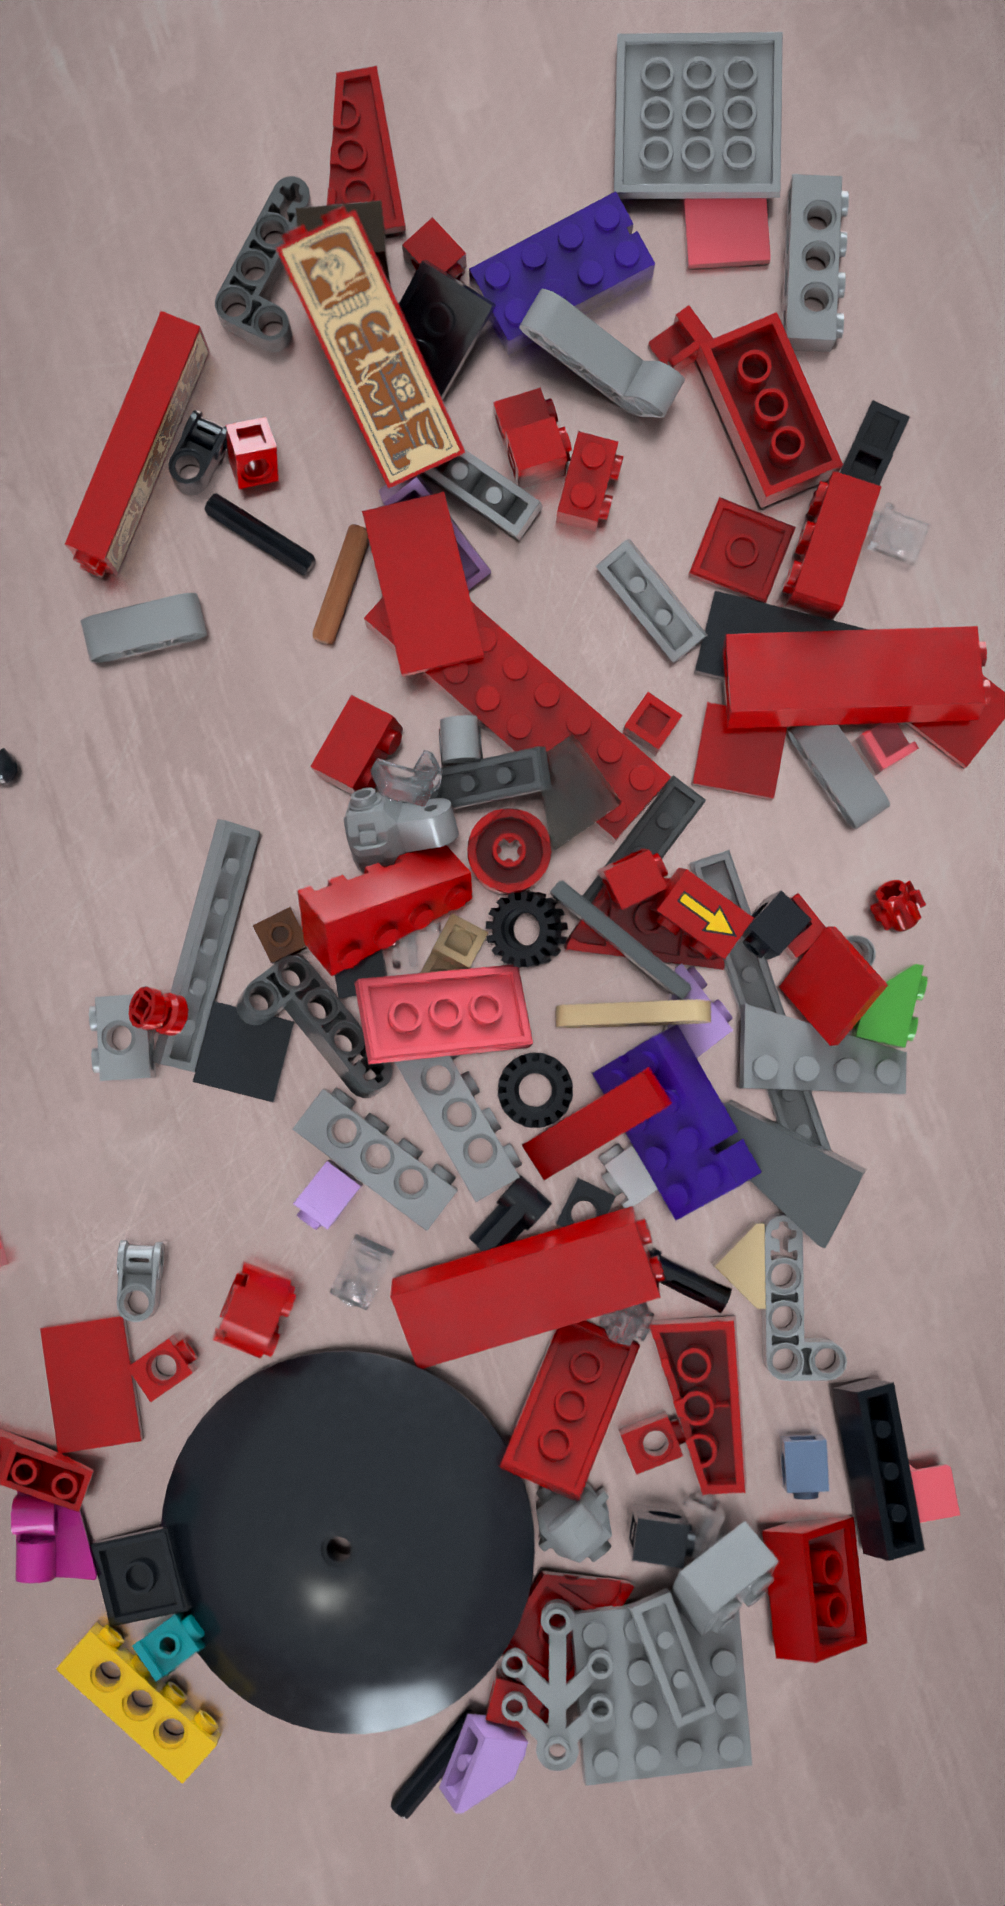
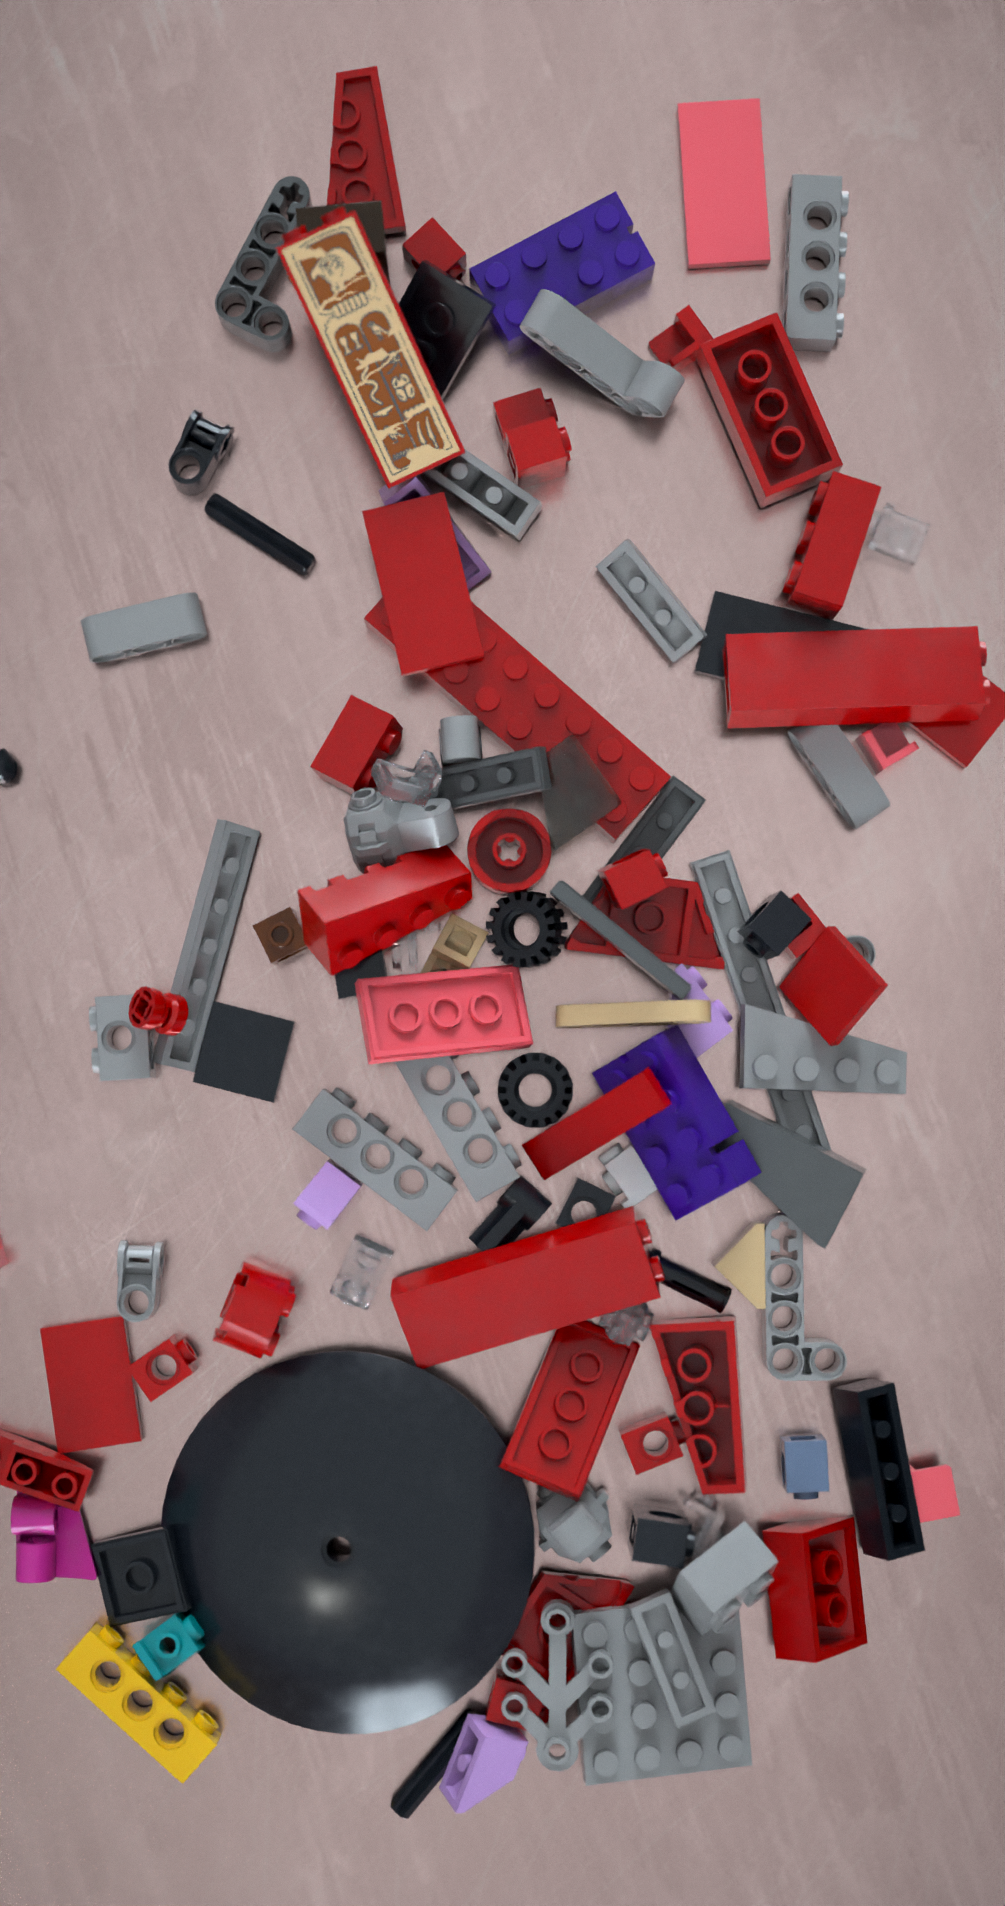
red brick [65,311,210,577] -> none
red brick [226,417,279,489] -> none
dark grey beam [236,955,392,1098] -> none
nougat axle [312,524,369,645] -> none
red brick [556,431,624,532] -> none
light grey plate [614,32,783,199] -> none
red panel [622,692,682,756] -> none
red brick [649,868,754,960] -> none
red tile [688,497,796,603] -> none
red tile [691,702,787,800] -> none
black slope [839,400,910,485] -> none
bright green slope [851,964,928,1048] -> none
red gear [870,880,926,931] -> none

